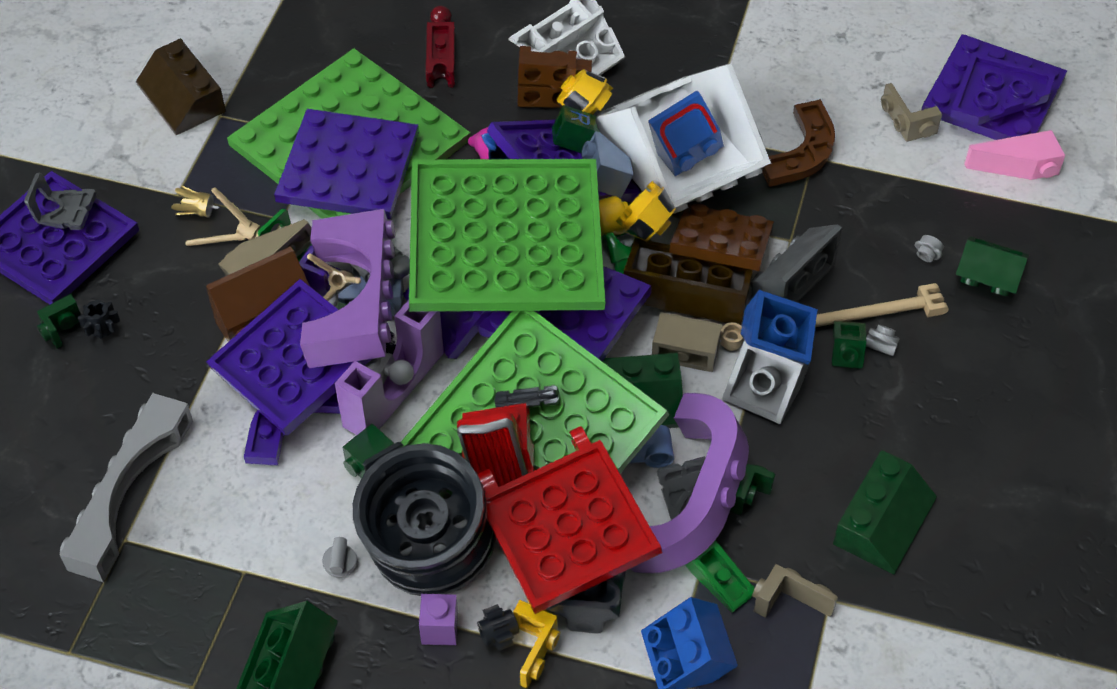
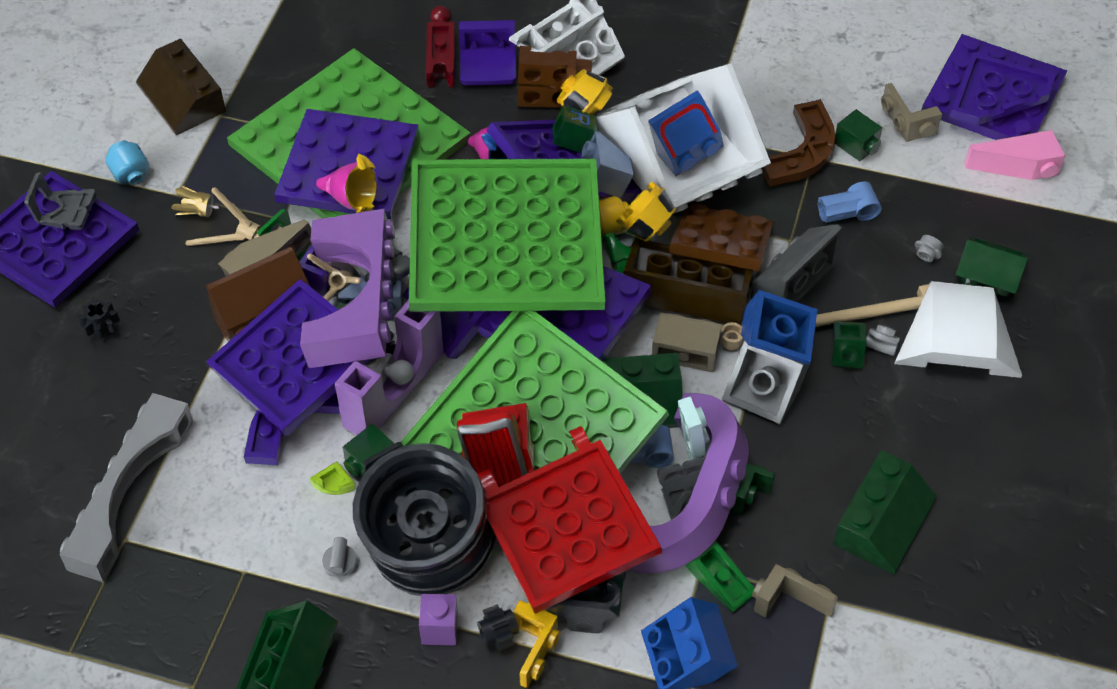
dark green bracket [37,294,81,349] -> none
black axle [495,385,560,408] -> none
none -> medium azure head [105,140,150,185]
none -> lime tile [310,461,356,495]
none -> yellow hat [316,154,377,213]
none -> dark purple bracket [459,20,516,85]
none -> light aqua plate [678,397,710,460]
none -> medium blue piece [817,181,882,223]
none -> dark green brick [834,109,883,162]
none -> white wedge [894,281,1022,378]

